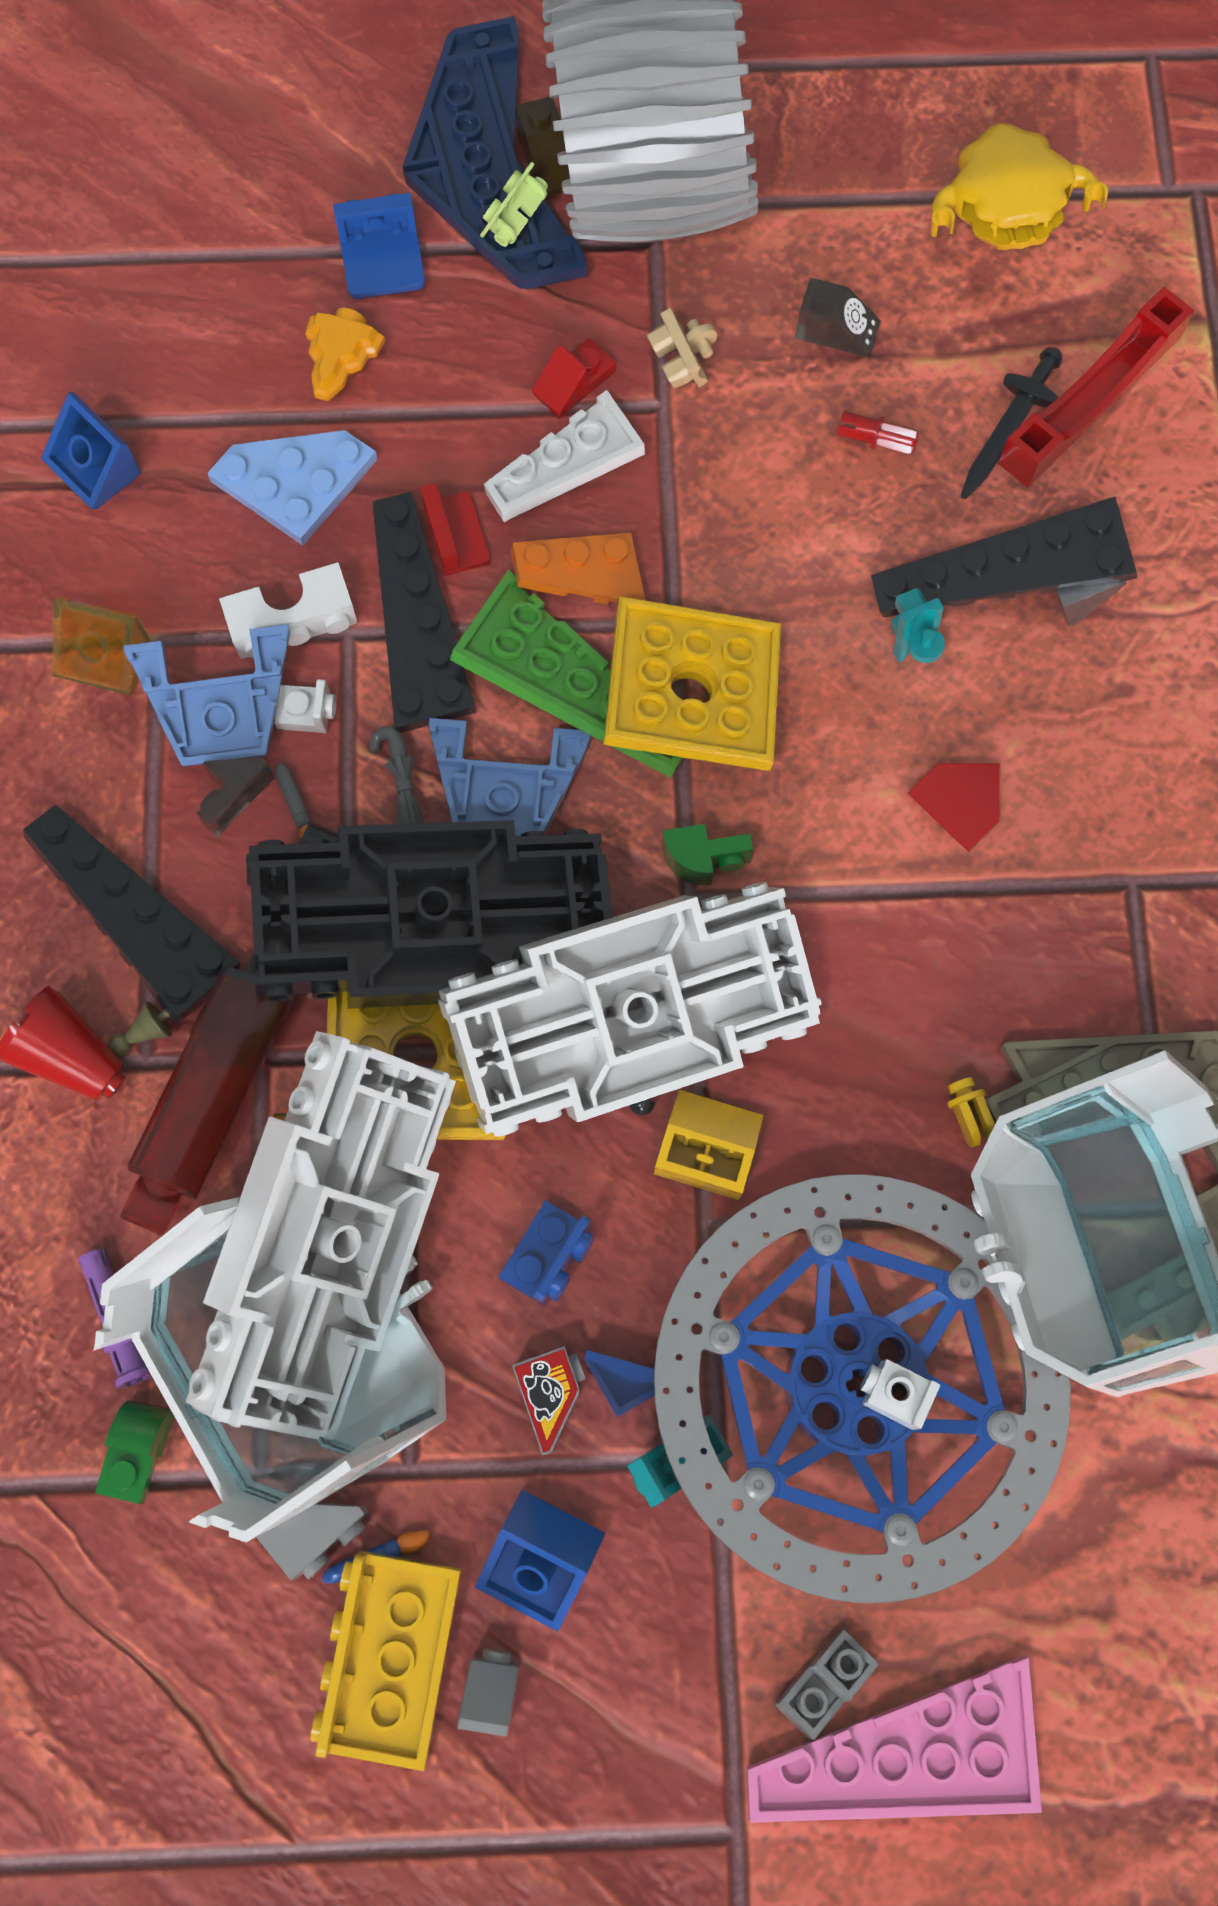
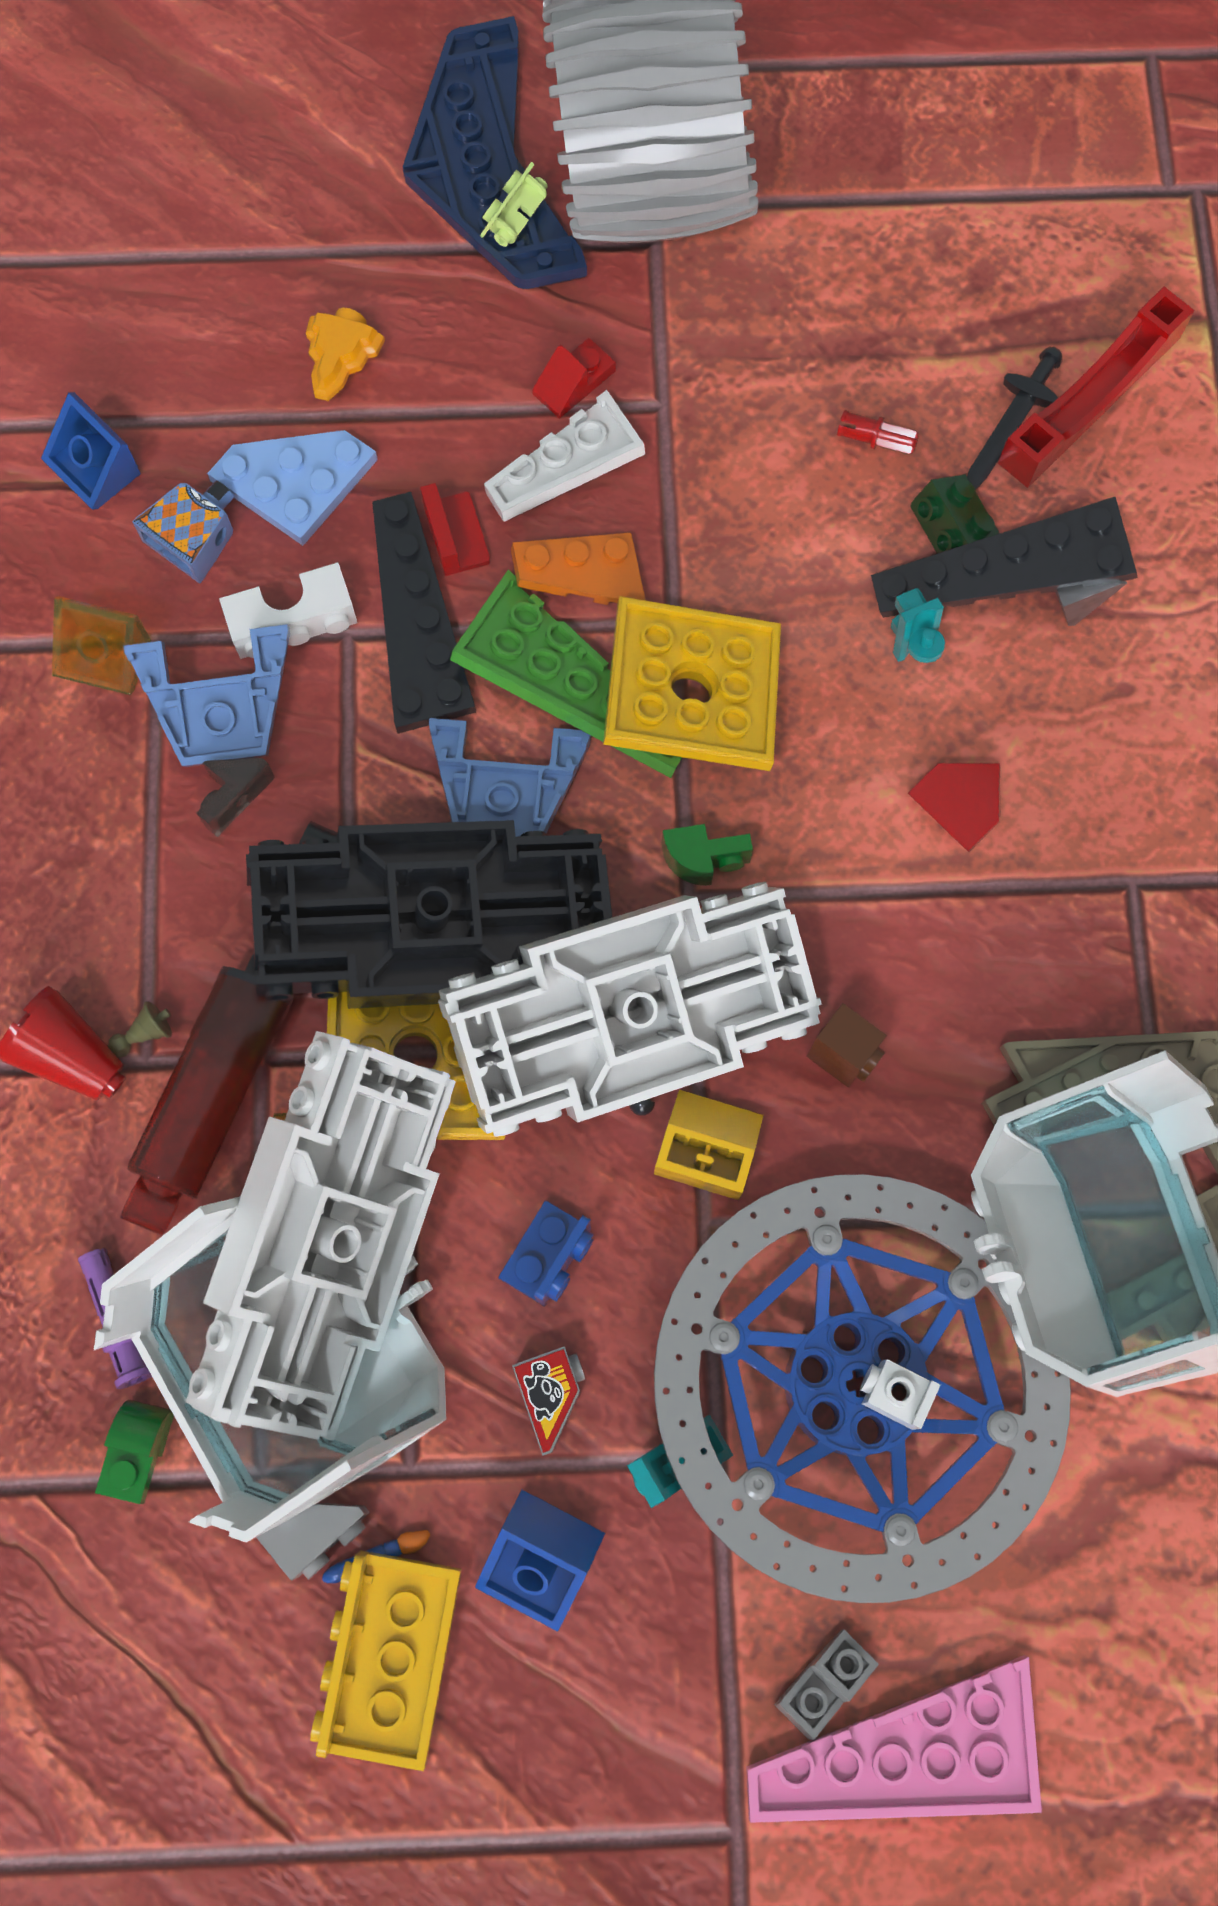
black wing [23,804,240,1024] -> none
white bracket [274,679,336,733] -> none
dark grey piece [276,763,311,840] -> none
blue bracket [333,193,425,299] -> none
dark grey piece [369,726,423,824] -> none
light grey slope [457,1648,520,1737] -> none
dark brown slope [515,97,570,197] -> none
blue slope [584,1350,667,1418] -> none
tan hips [647,308,717,389] -> none
clear smoke slope [795,277,881,358] -> none
yellow piece [930,123,1109,250] -> none
yellow arm [947,1077,995,1148] -> none
none -> medium blue torso [132,480,234,584]
none -> reddish brown brick [806,1003,887,1088]
none -> dark green bracket [910,474,1000,554]

